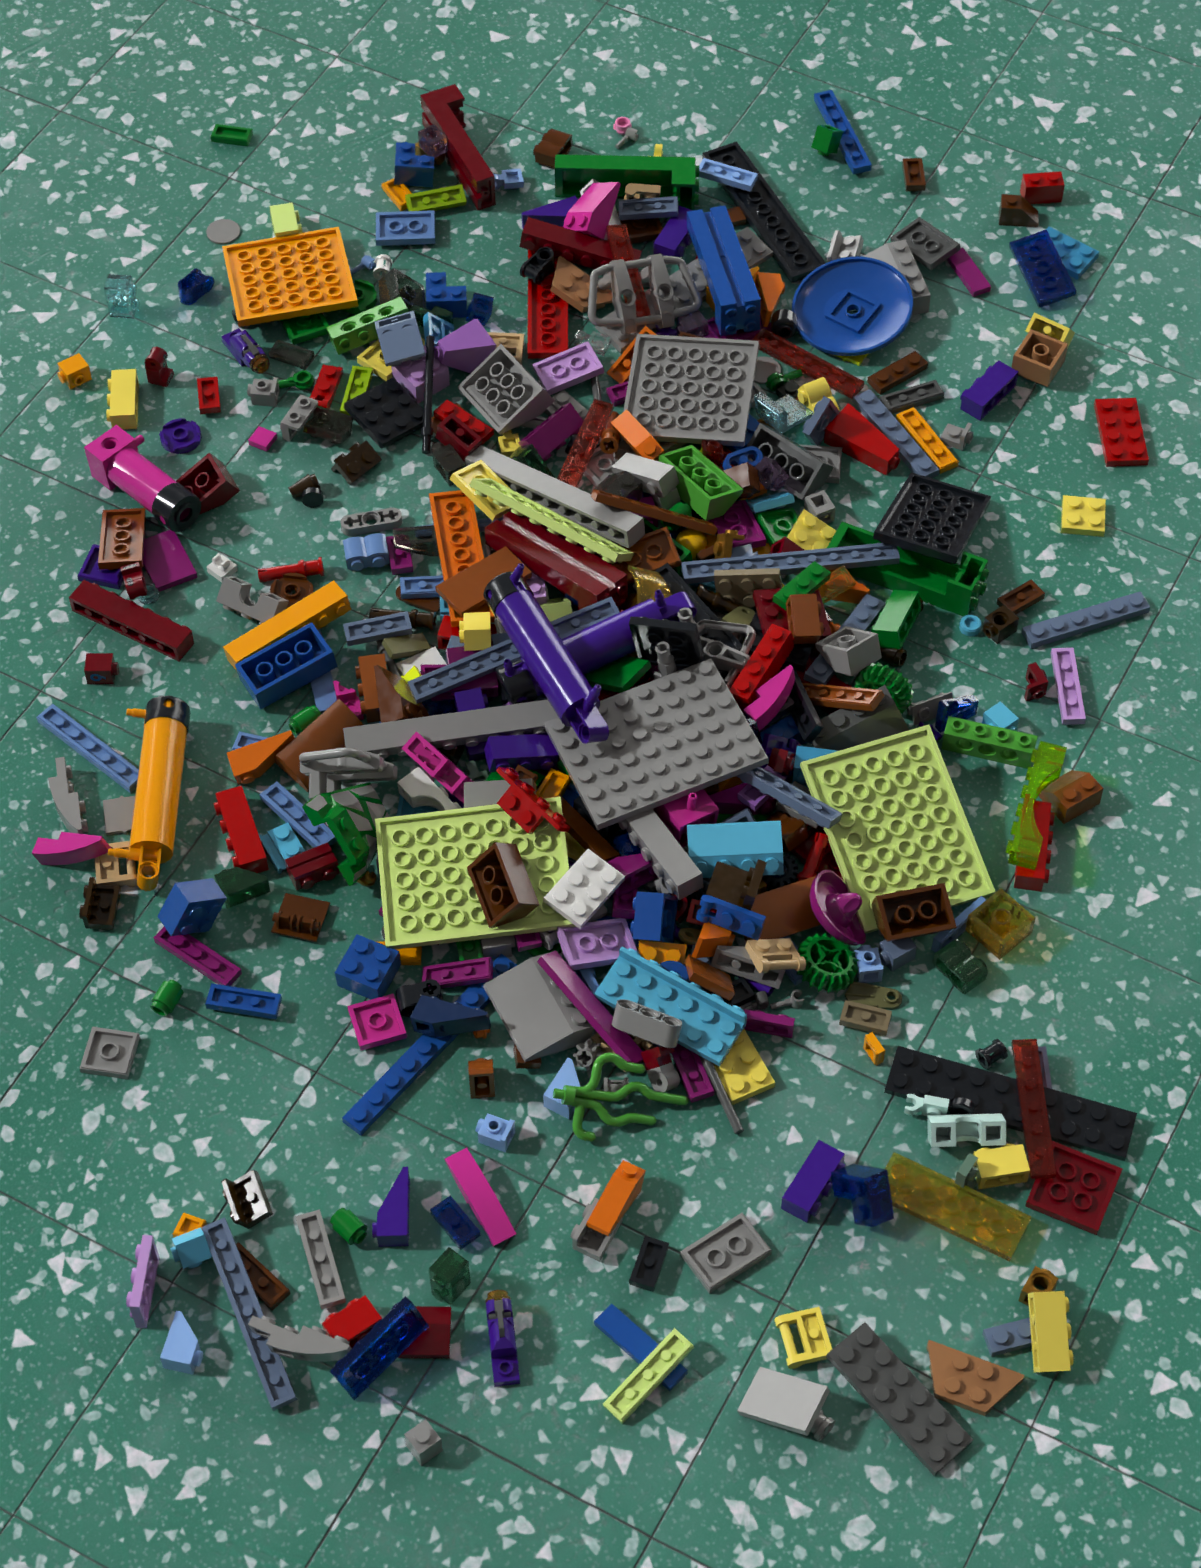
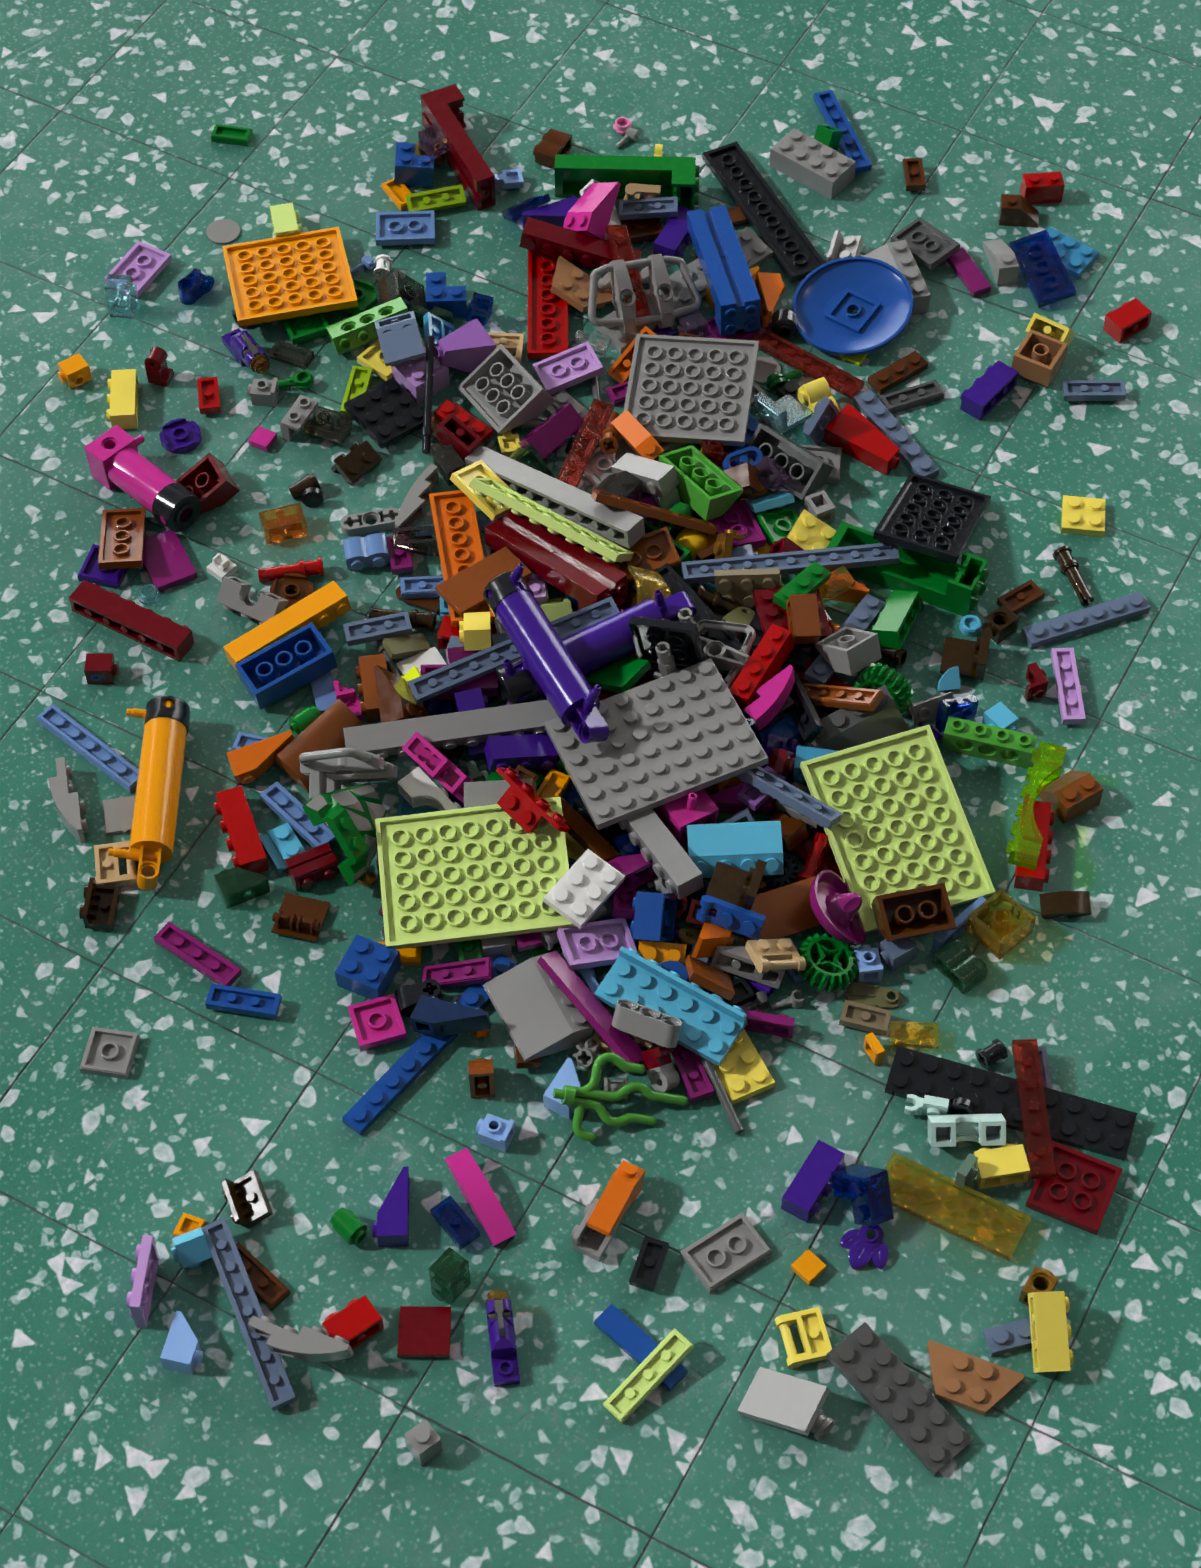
dark pink slope [32,832,111,865] -> none
dark red leg [120,561,148,601] -> none
green brick [150,980,184,1017] -> none
blue brick [157,878,227,936] -> none
light grey plate [295,1209,346,1310] -> none
red plate [309,364,343,412] -> none
clear blue plate [329,1296,429,1400] -> none
reddish brown slope [467,842,539,928] -> none
black piece [520,247,555,285] -> none
light blue plate [699,158,758,192] -> none
light orange tile [896,407,959,474] -> none
light grey bracket [940,422,974,451] -> none
red plate [1094,398,1149,467] -> none
none -> lavender plate [104,241,172,297]
none -> clear orange brick [259,503,308,545]
none -> light grey slope [395,463,439,535]
none -> clear blue wing [501,194,551,220]
none -> light grey brick [770,128,856,200]
none -> light orange tile [790,1249,827,1286]
none -> dark purple plate [839,1223,888,1269]
none -> clear yellow plate [889,1021,939,1049]
none -> medium azure tile [937,666,961,691]
none -> dark brown bracket [940,629,992,681]
none -> light grey slope [982,239,1019,286]
none -> dark brown slope [1039,891,1092,919]
none -> dark brown pin [1053,546,1094,606]
none -> sand blue plate [1062,380,1126,401]
none -> red brick [1103,298,1152,343]

